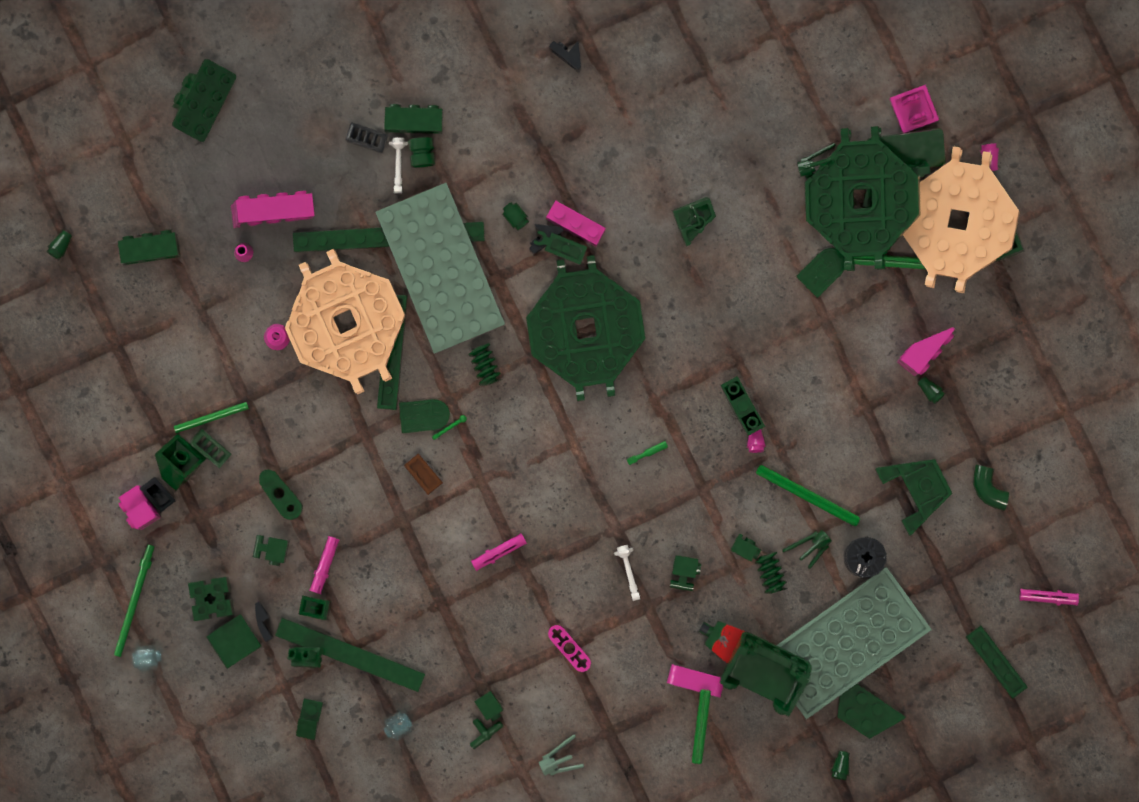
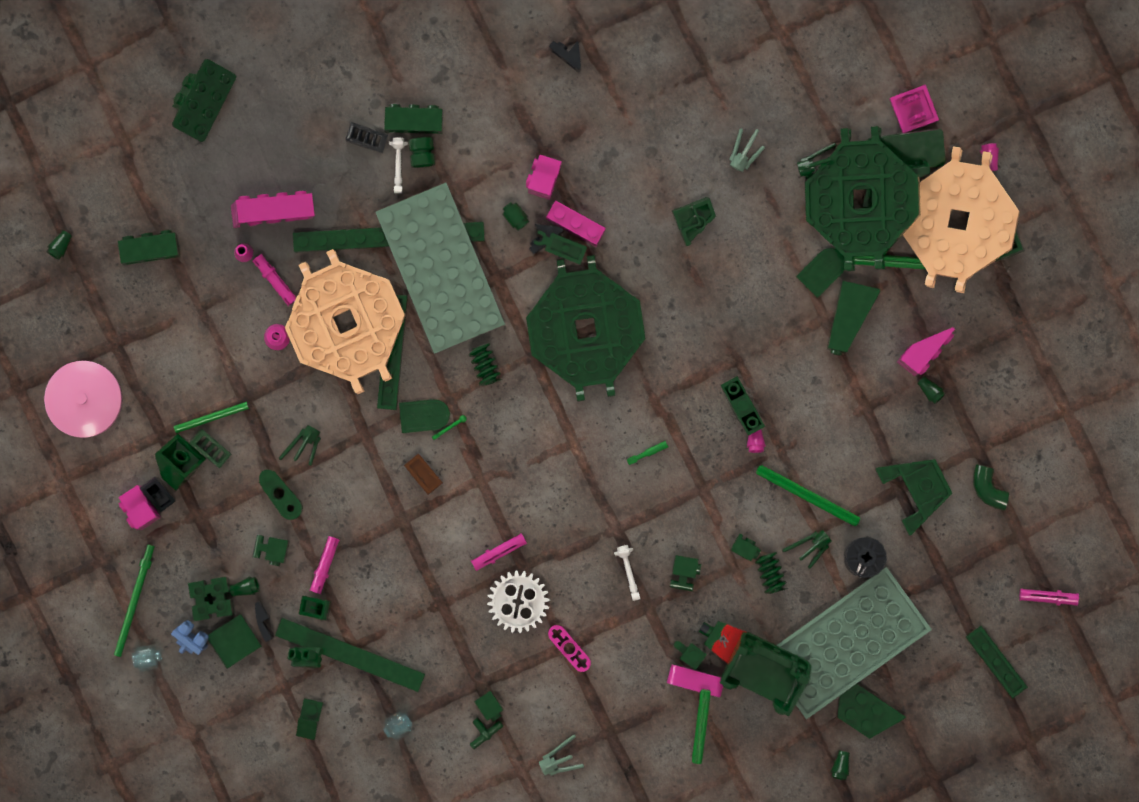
none -> bright pink dish [44,361,122,438]
none -> medium blue hips [171,620,209,655]
none -> dark green cone [229,576,260,597]
none -> dark pink pin [252,254,296,306]
none -> dark green plant [279,425,321,466]
none -> white gear [487,571,550,633]
none -> dark pink brick [526,155,562,200]
none -> dark green brick [673,641,707,670]
none -> sand green plant [729,129,765,172]
none -> dark green slope [827,281,880,356]

